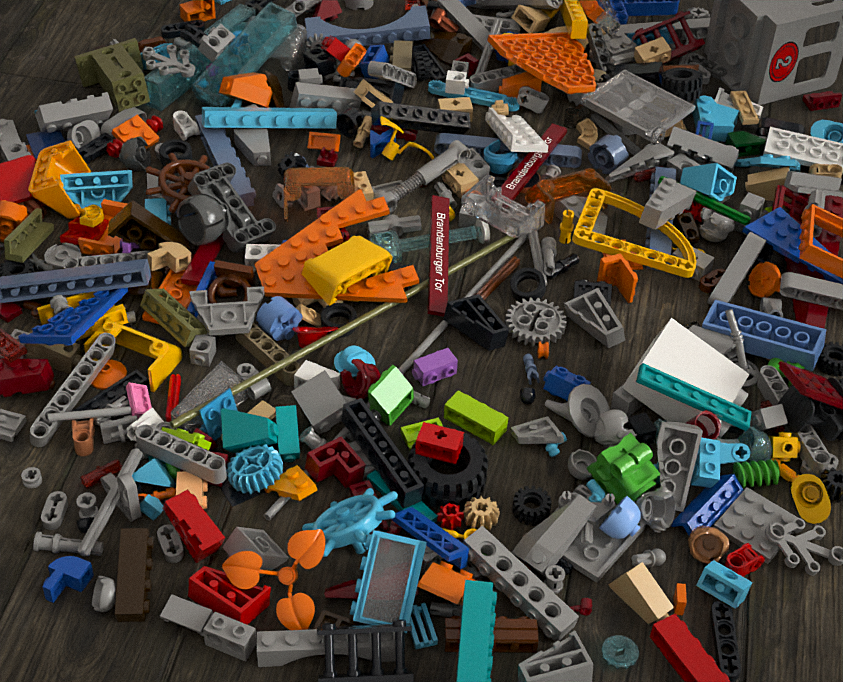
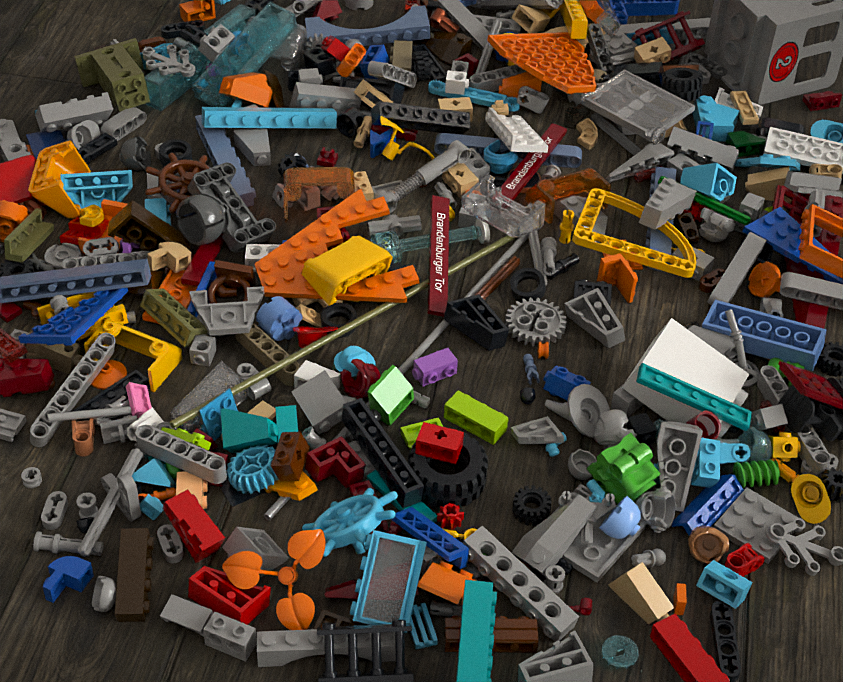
clear red axle [80,459,122,489] -> none
orange plate [107,115,163,158] -> none
red axle [165,374,181,422] -> none
white piece [173,111,200,141] -> none
orange tile [307,132,341,152] -> none
tan gear [463,496,500,531] -> none
sand blue brick [588,135,629,174] -> none
light grey gear [687,7,710,19] -> none
none -> light grey beam [83,237,120,256]
none -> reddish brown brick [271,432,310,482]

